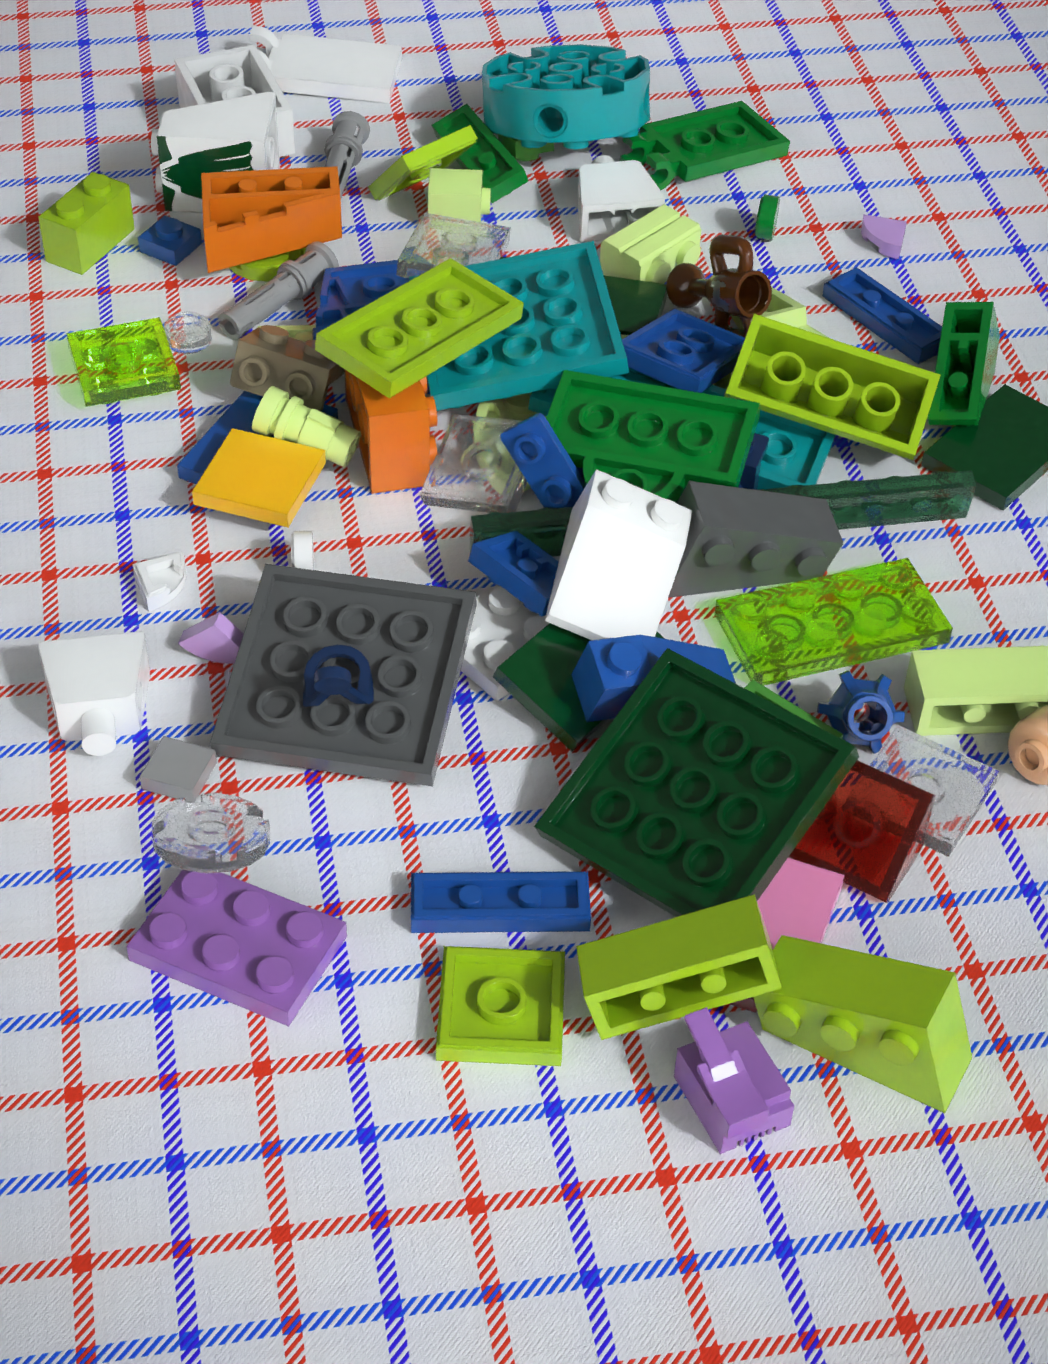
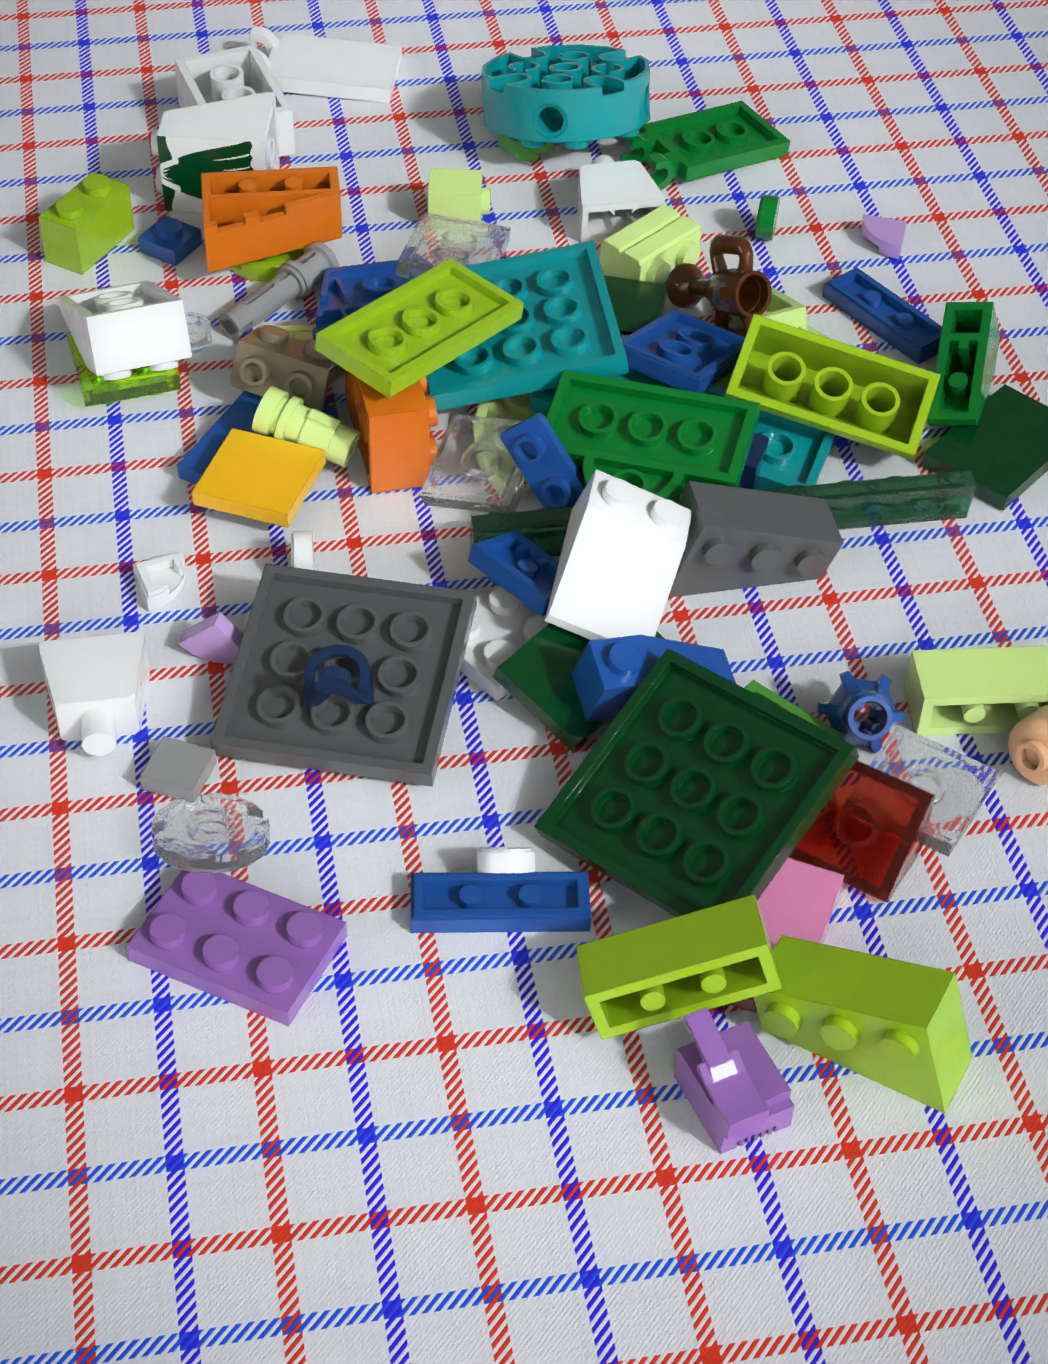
light grey pin [324,111,370,198] -> none
lime tile [368,125,478,200] -> none
green plate [432,104,528,203] -> none
lime tile [436,946,565,1066] -> none
clear neon green plate [714,558,953,686] -> none
none -> white slope [57,280,192,380]
none -> white tile [477,847,536,873]

